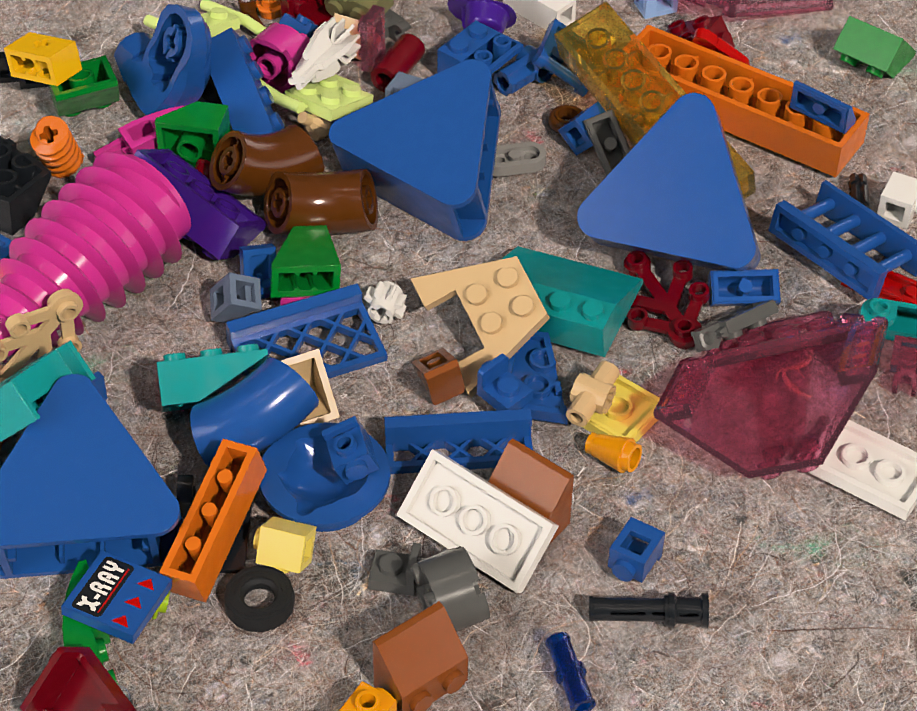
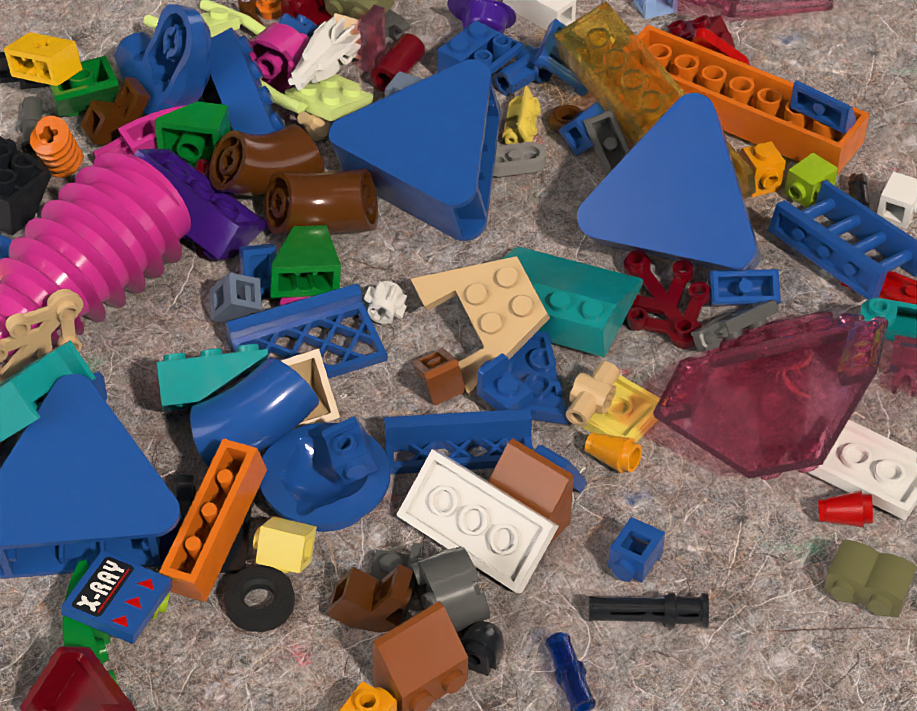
green slope [833,16,916,79] -> none
none -> dark grey pin [19,96,43,155]
none -> reddish brown brick [80,77,150,145]
none -> reddish brown brick [326,564,413,633]
none -> black piece [461,621,504,676]
none -> light yellow hinge [502,86,541,144]
none -> blue tile [534,444,587,494]
none -> light orange brick [738,141,786,197]
none -> lime brick [784,153,838,208]
none -> red cone [818,490,873,528]
none -> olive brick [824,540,917,617]

